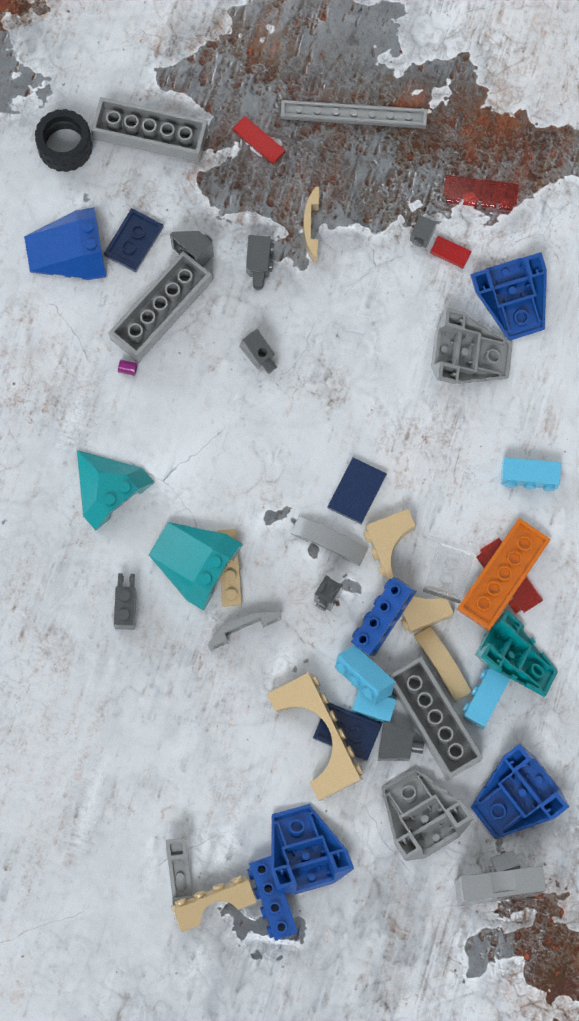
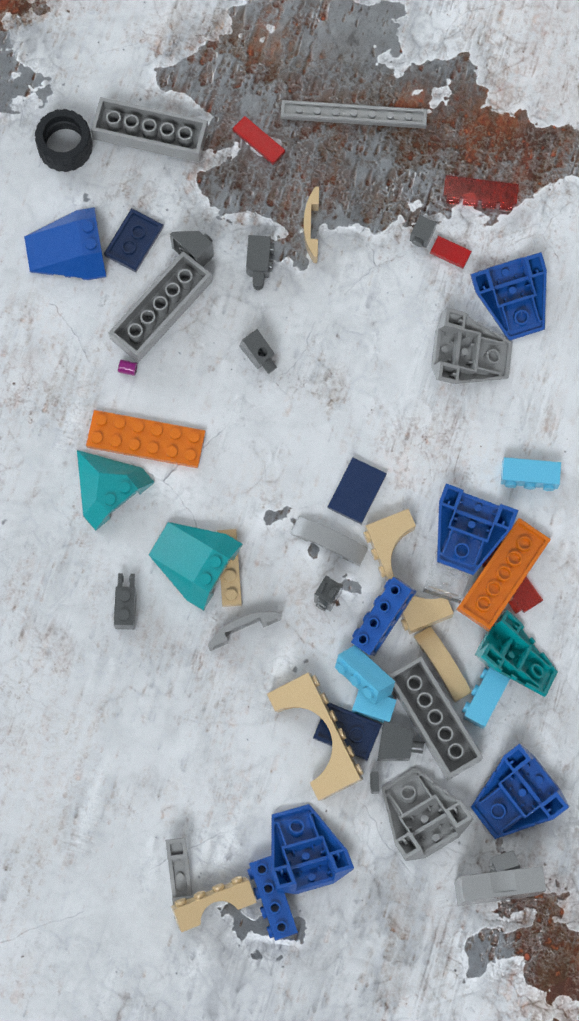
none -> orange plate [86,410,206,468]
none -> dark grey tile [370,772,379,794]
none -> blue wedge [437,483,519,575]

